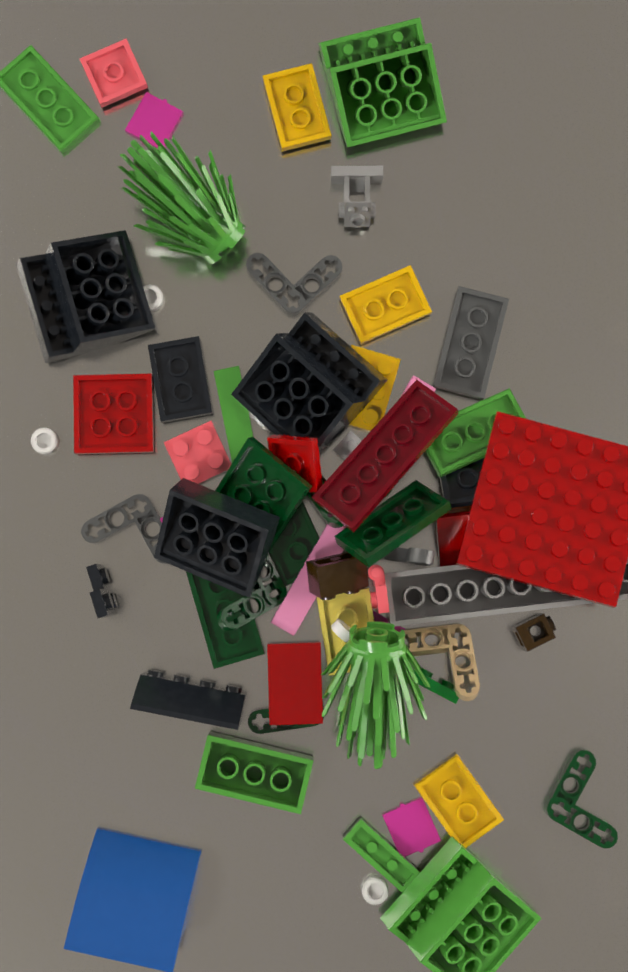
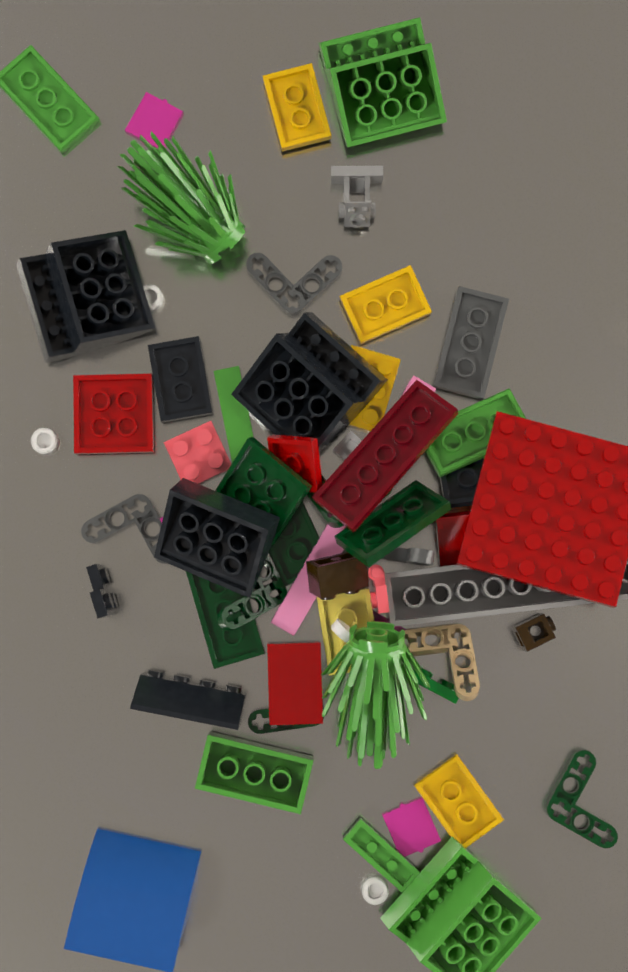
coral plate [80,39,148,108] -> none

